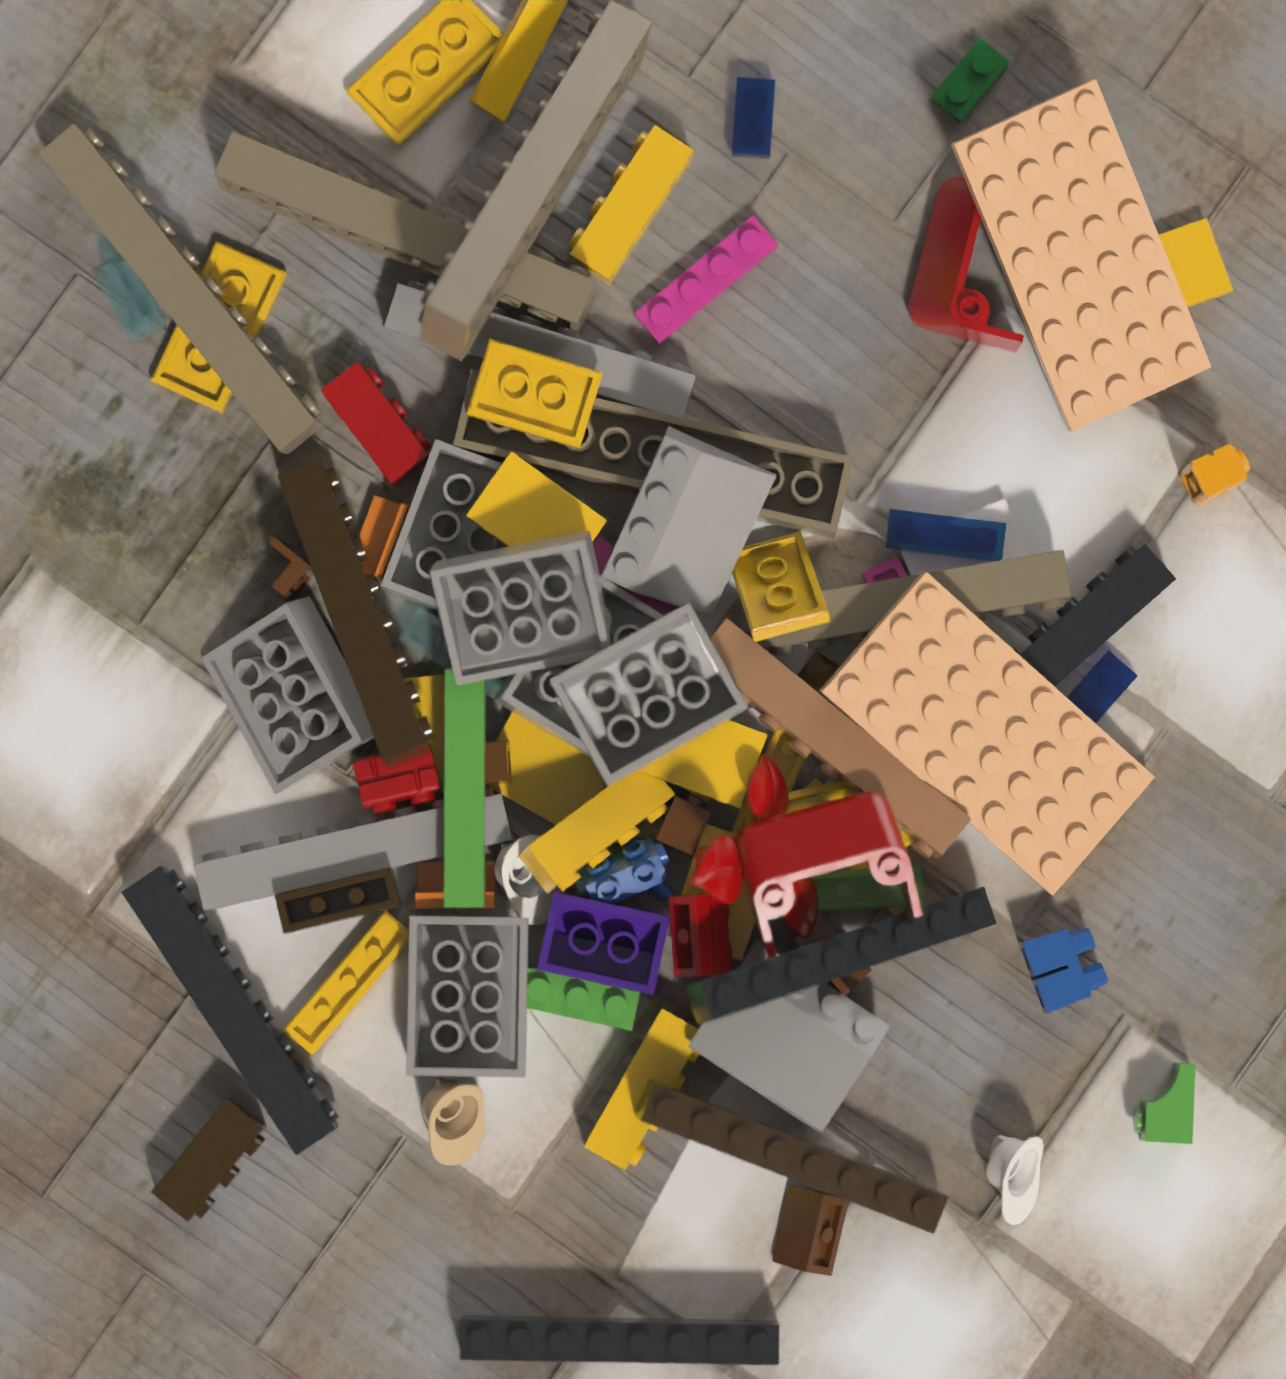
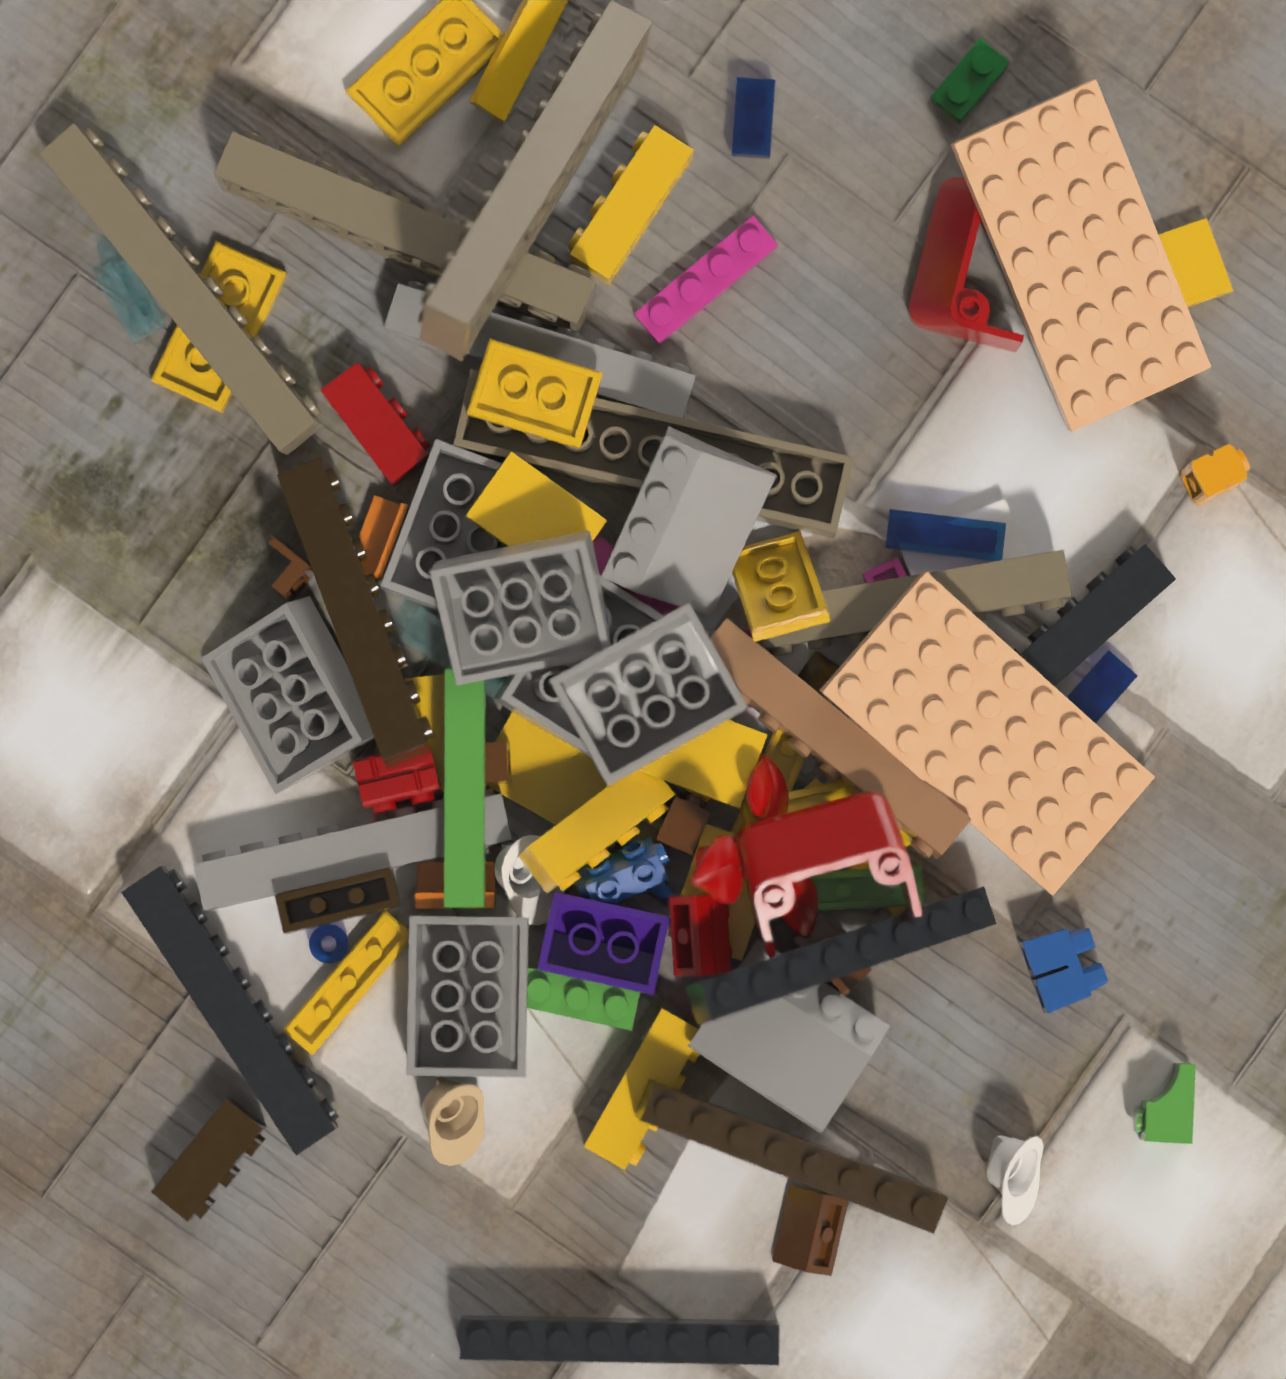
none -> clear blue plate [309,924,349,963]

